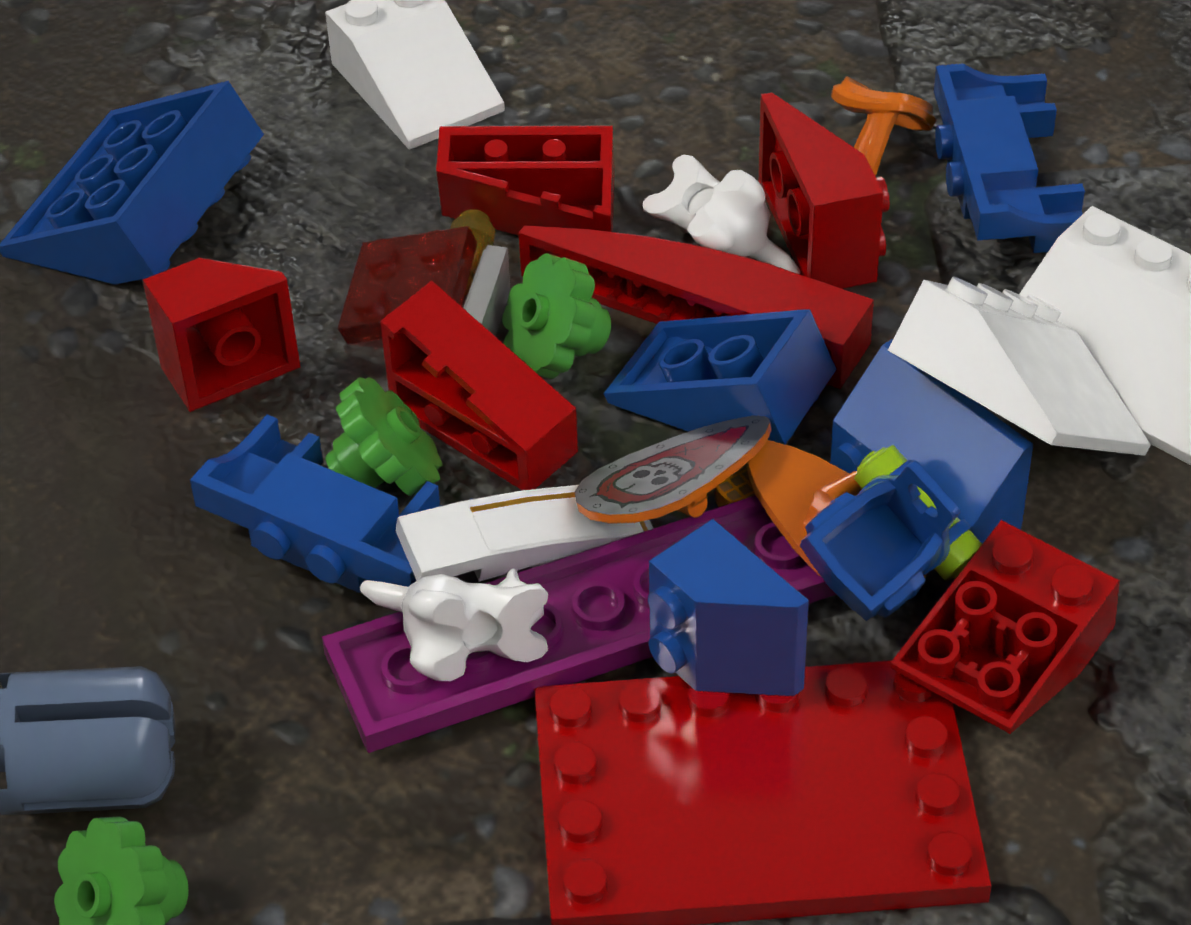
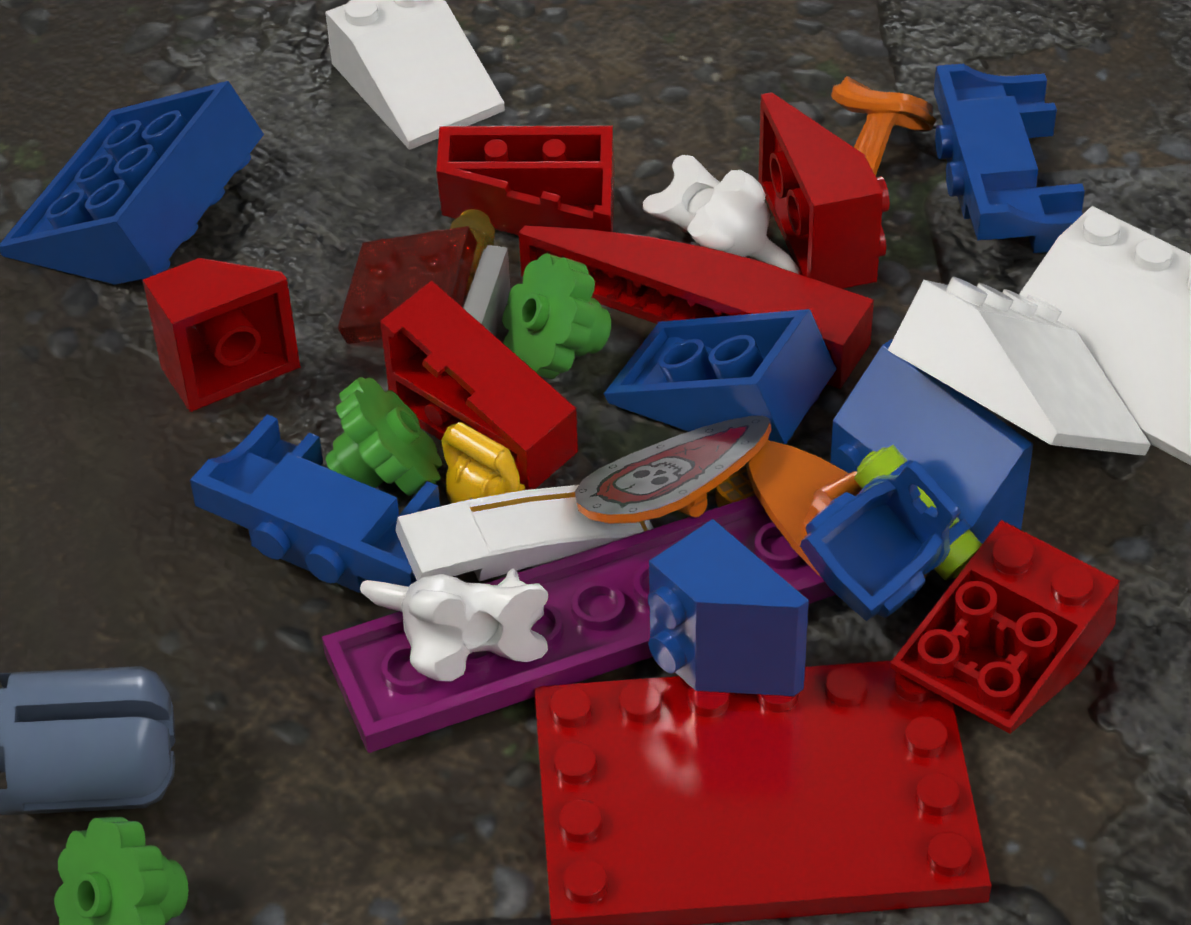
none -> yellow piece [441,422,525,504]

